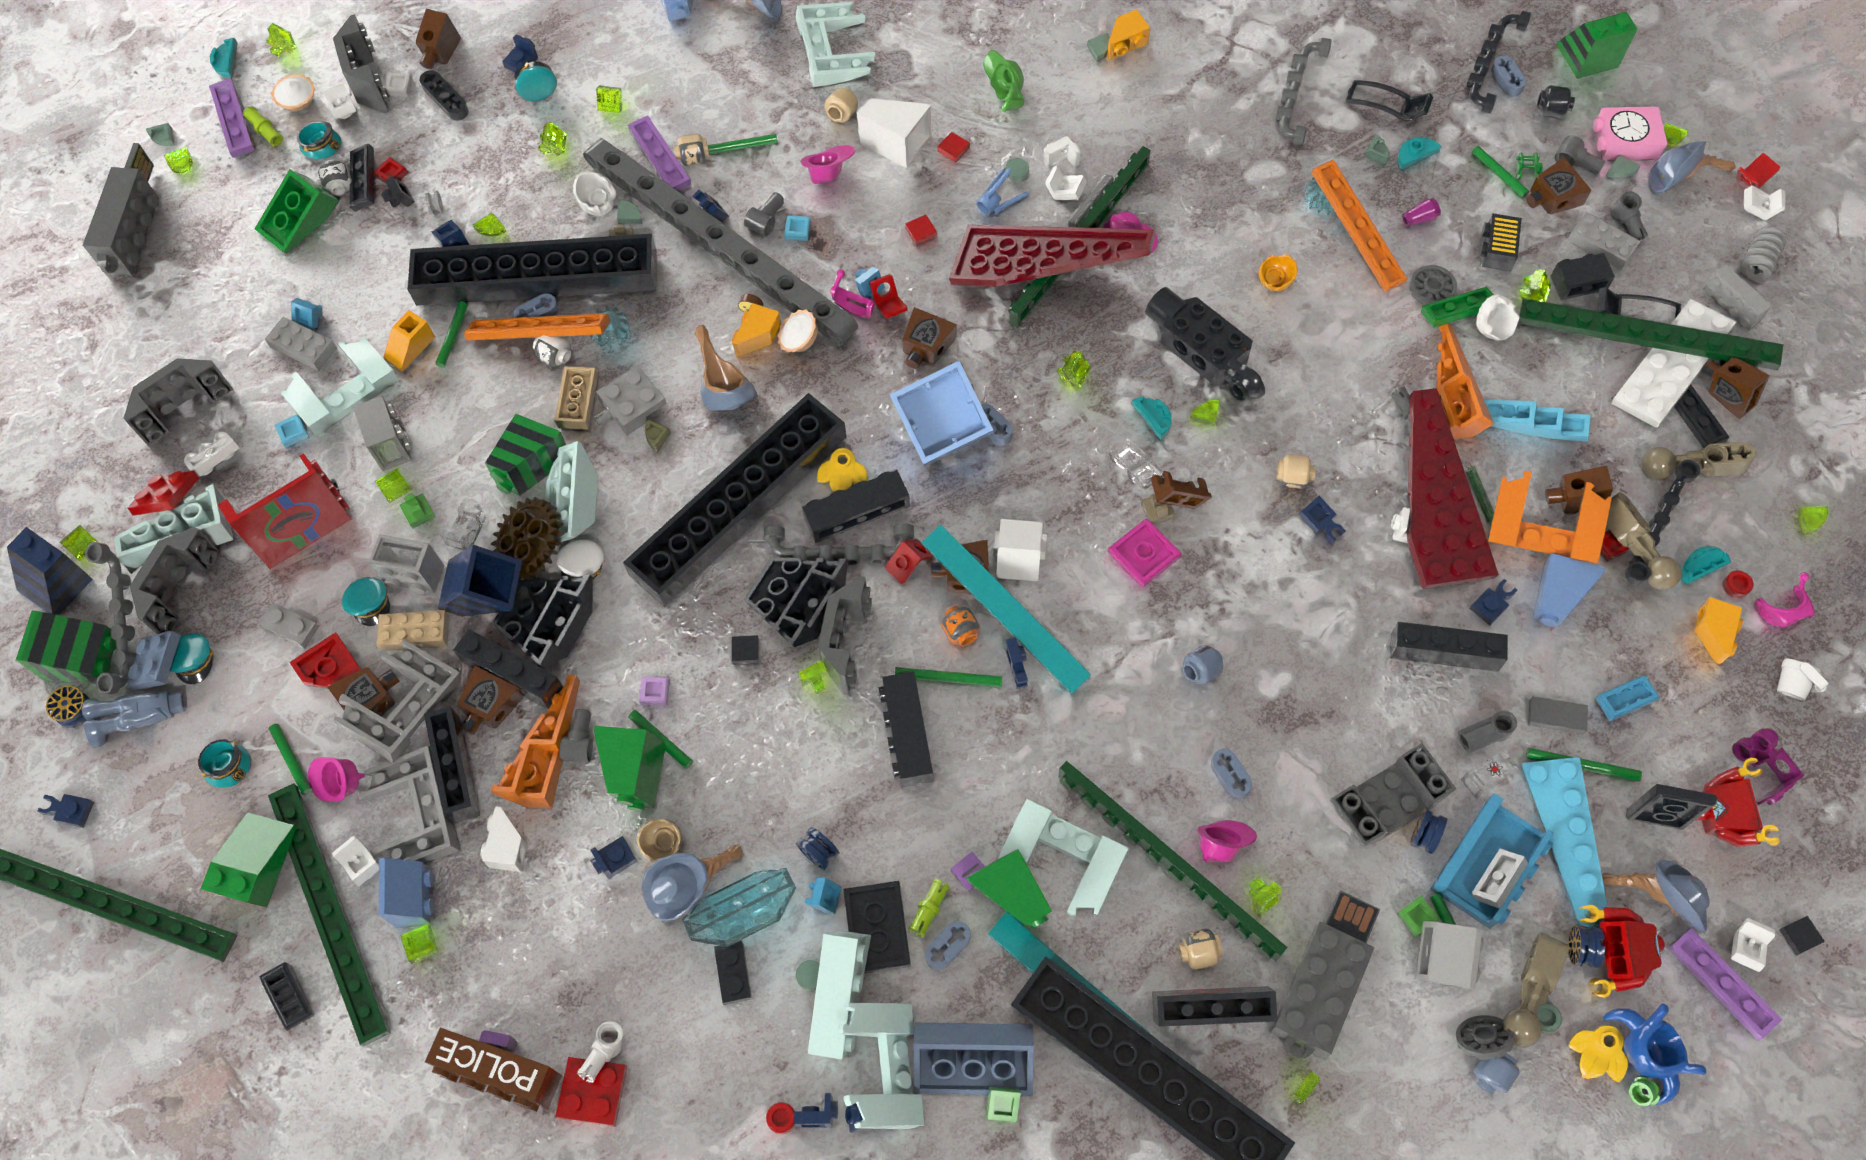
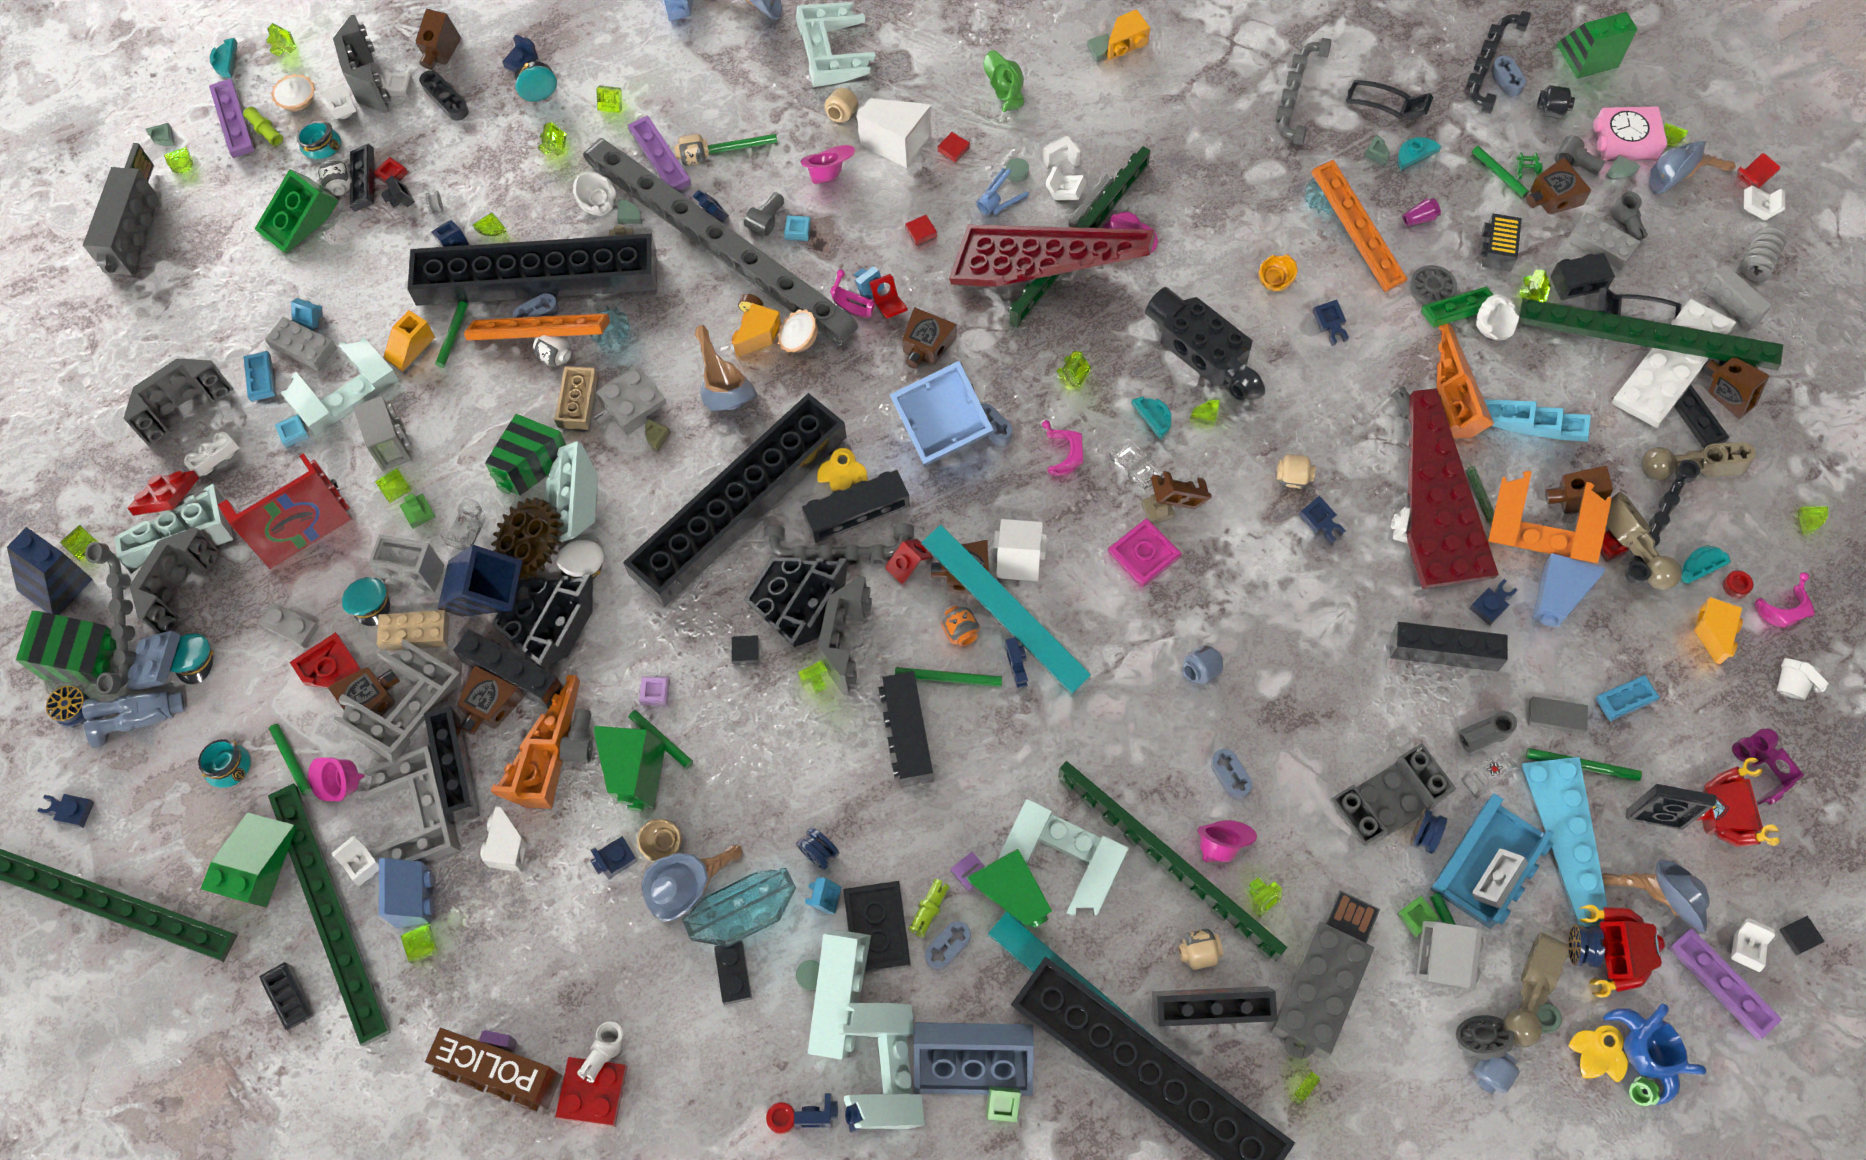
none -> dark azure plate [243,351,276,402]
none -> dark pink helmet [1042,420,1083,476]
none -> dark blue plate [1312,299,1349,346]

